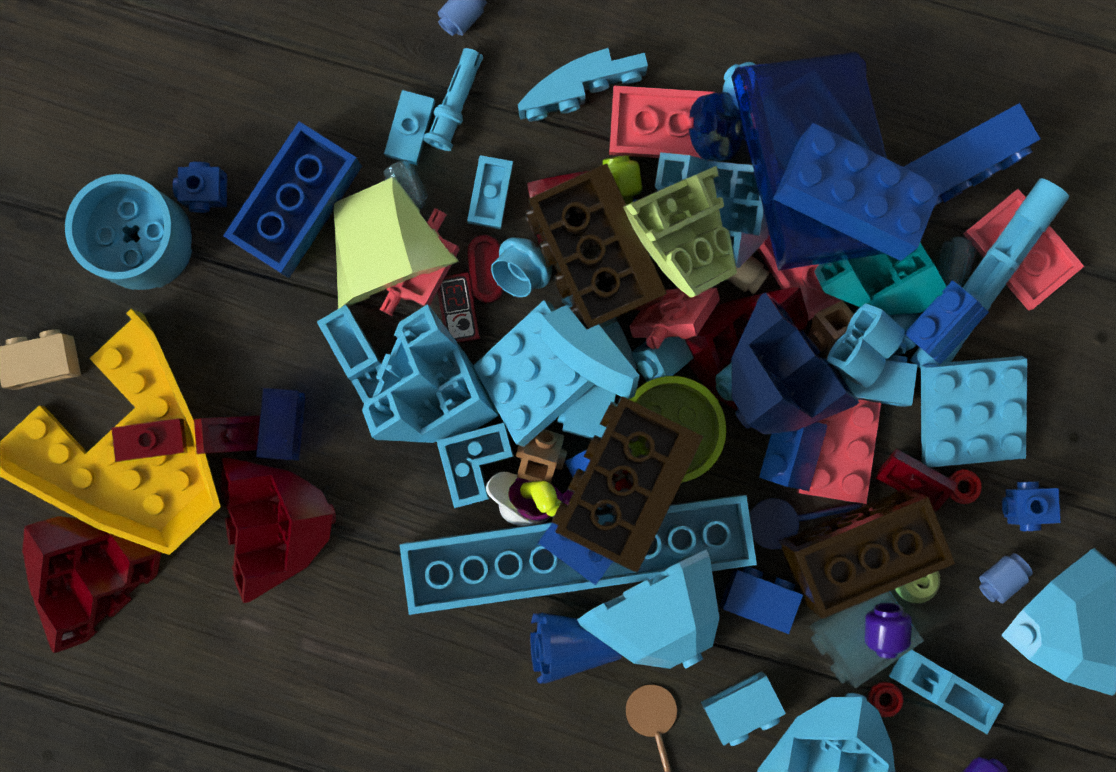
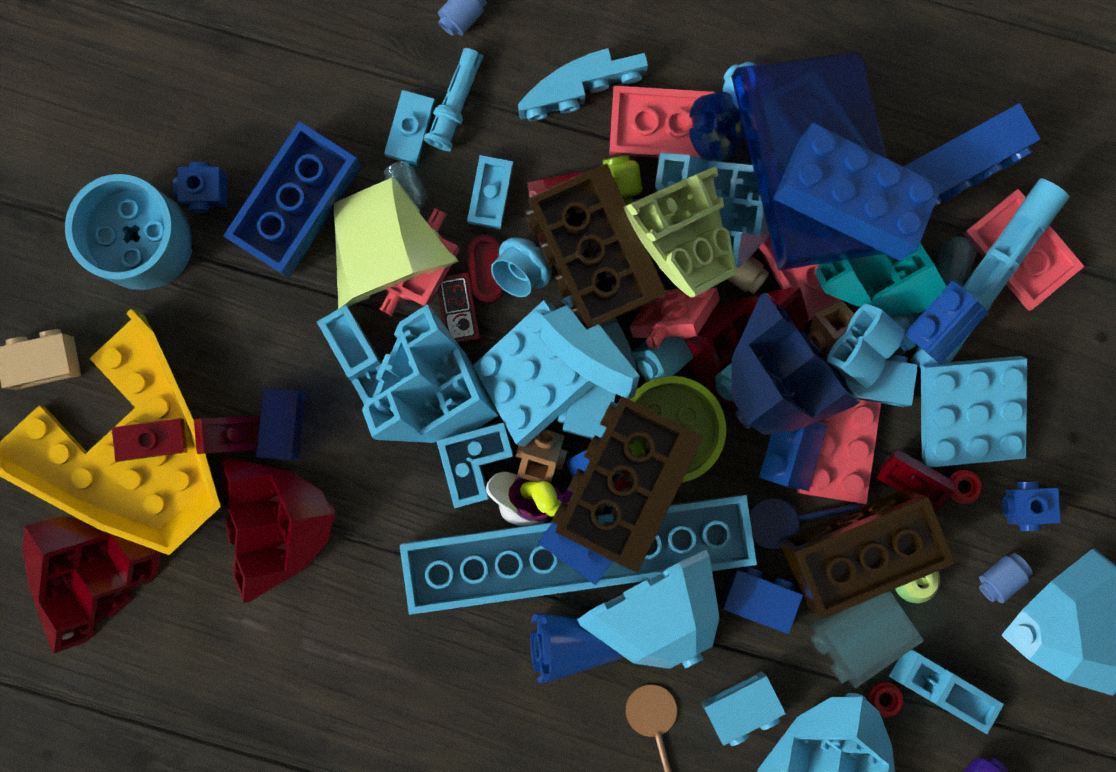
dark purple head [865,603,912,659] -> none

